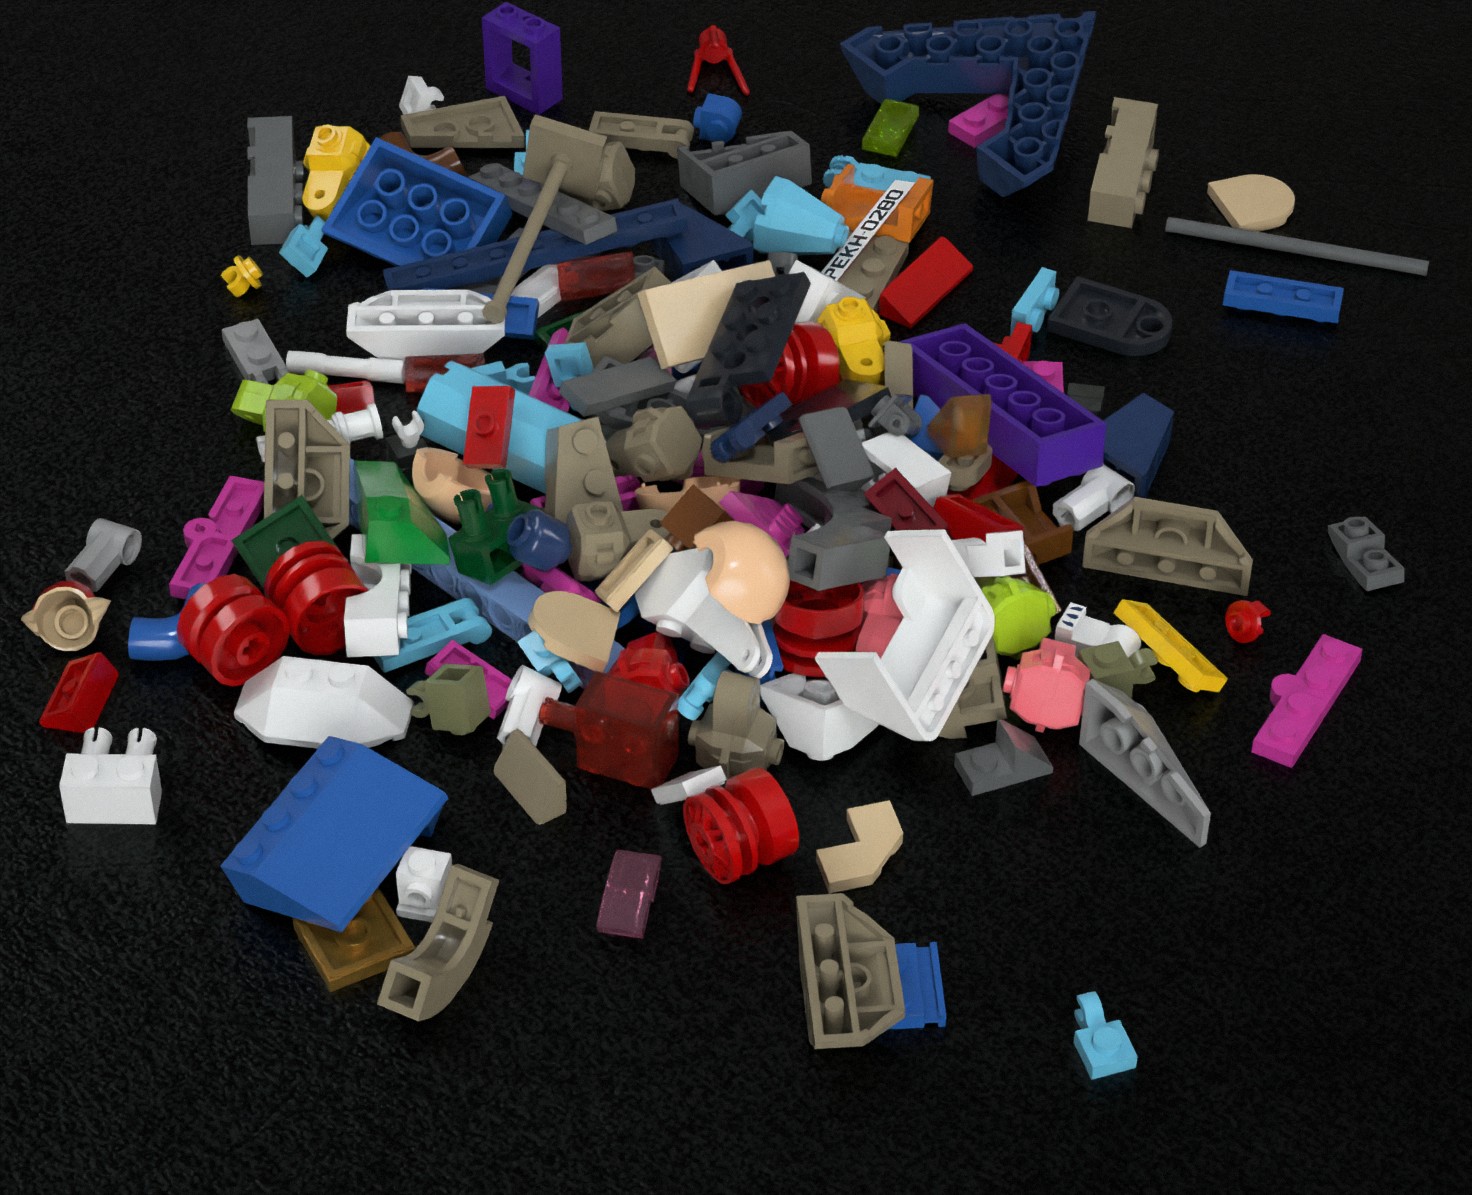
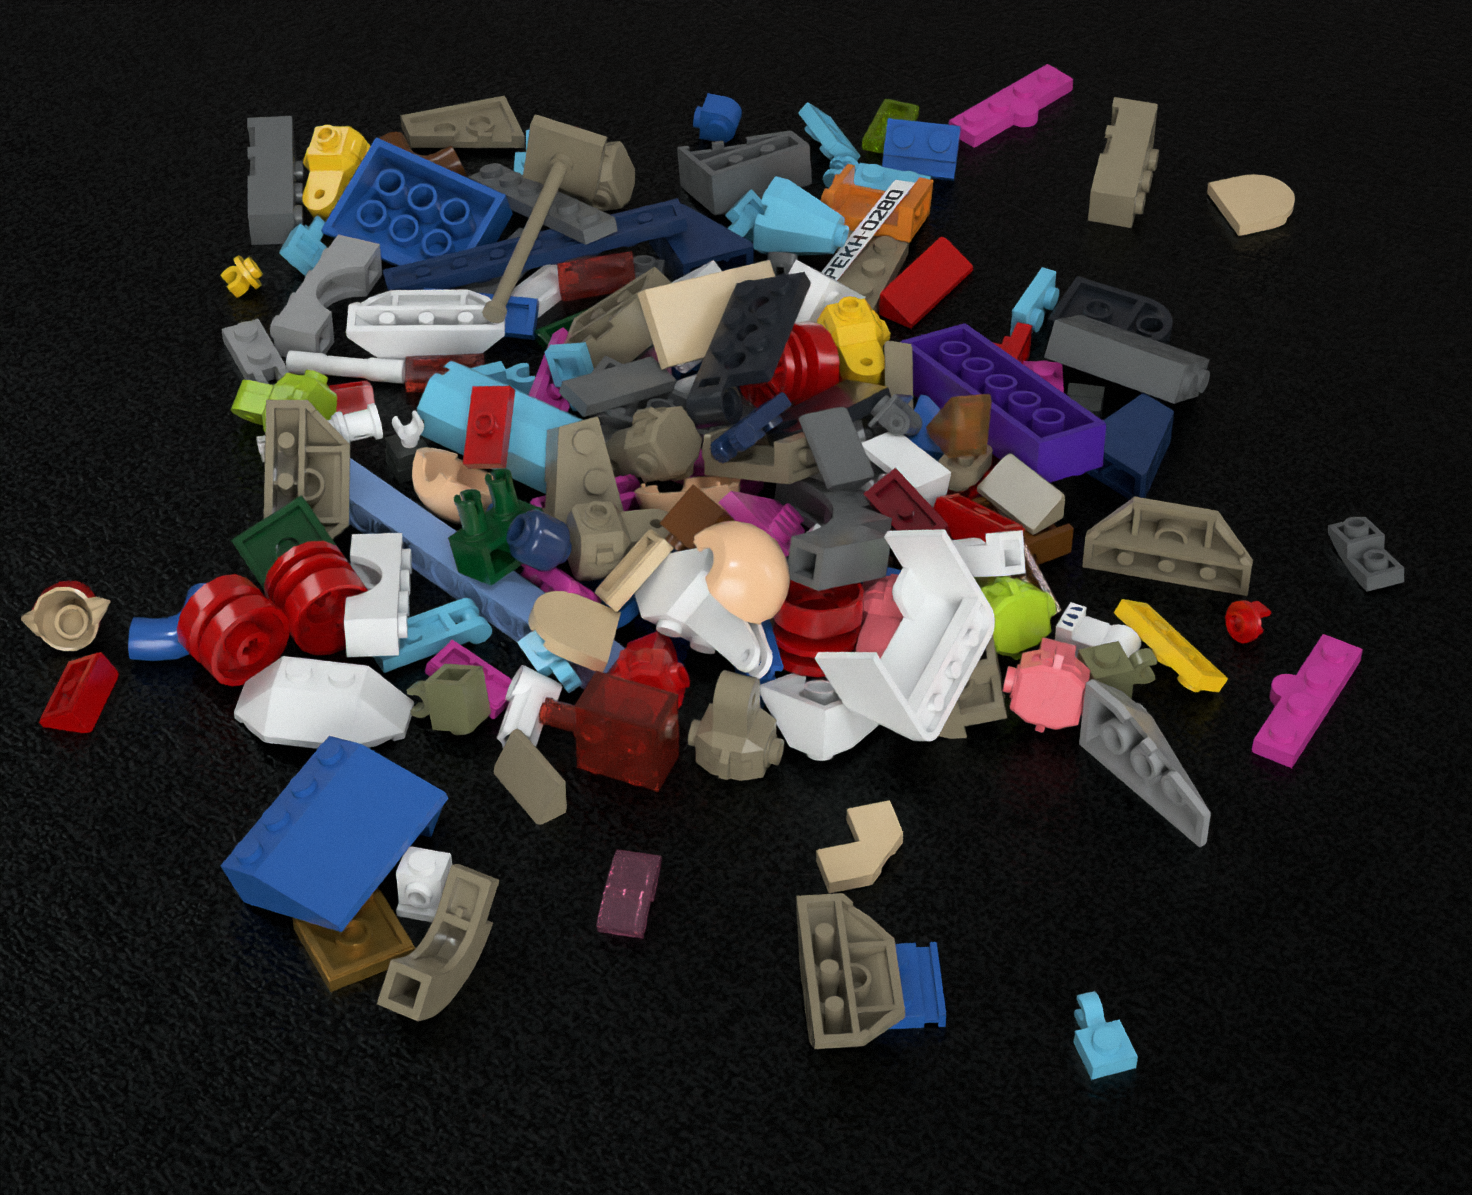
white brick [59,727,162,824] -> none
light grey piece [65,518,142,592] -> none
dark pink hinge [169,476,265,599] -> none
green wedge [353,461,450,565] -> none
white tile [399,76,444,115] -> none
dark purple window [482,2,563,115] -> none
dark tan plate [589,111,694,159] -> none
white tile [651,765,727,805] -> none
medium azure plate [675,652,732,721] -> none
red wheel [683,767,799,884] -> none
red plant [687,25,750,96] -> none
dark blue wedge [840,11,1096,197] -> none
dark grey slope [954,719,1053,796] -> none
white piece [1053,464,1135,531] -> none
dark grey piece [1166,217,1429,276] -> none
blue plate [1223,270,1344,323] -> none
none -> light grey arch [270,234,382,358]
none -> medium azure plate [798,102,861,161]
none -> blue plate [882,118,961,181]
none -> slope [977,453,1065,535]
none -> dark grey brick [1044,315,1210,403]

